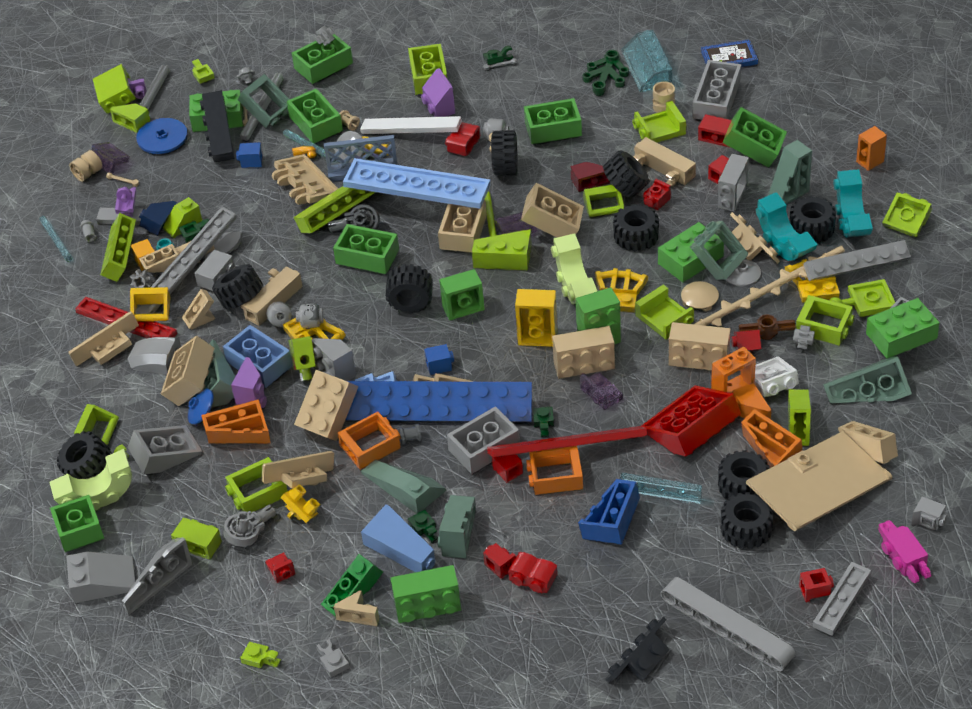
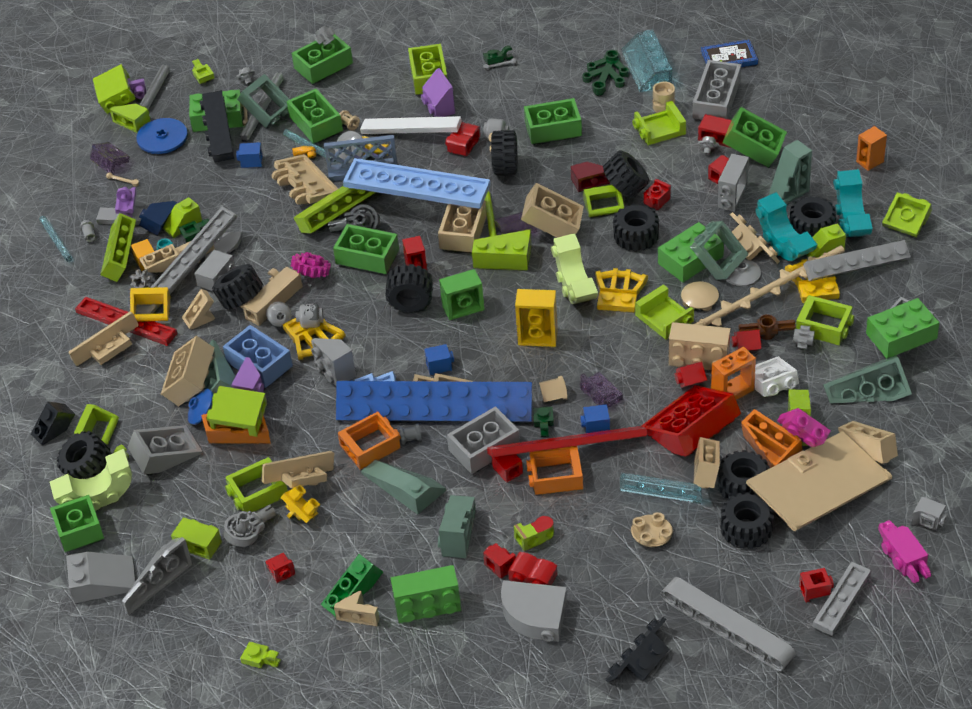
tan wheel [69,150,103,182] -> none
light grey slope [128,337,181,375] -> none
lime torso [288,336,315,381] -> none
tan brick [294,370,358,441] -> none
light grey plate [316,639,350,678] -> none
medium blue slope [361,505,435,572] -> none
dark green plate [407,510,438,543] -> none
tan brick [552,326,615,379] -> none
bright green brick [575,287,621,345] -> none
blue wedge [578,479,640,544] -> none
tan brick [634,137,696,187] -> none
orange slope [732,383,771,419] -> none
lime plate [830,279,895,317] -> none
none -> black slope [31,401,75,445]
none -> lime panel [207,386,267,437]
none -> dark pink gear [290,252,331,278]
none -> red brick [402,236,427,270]
none -> light grey brick [501,580,567,642]
none -> lime leg [513,516,554,551]
none -> tan tile [539,376,567,402]
none -> blue brick [580,404,610,433]
none -> tan dish [631,512,673,547]
none -> red brick [675,362,707,388]
none -> tan brick [694,437,720,488]
none -> light grey plant [698,136,719,155]
none -> dark pink plate [777,408,831,447]
none -> lime slope [806,223,846,258]

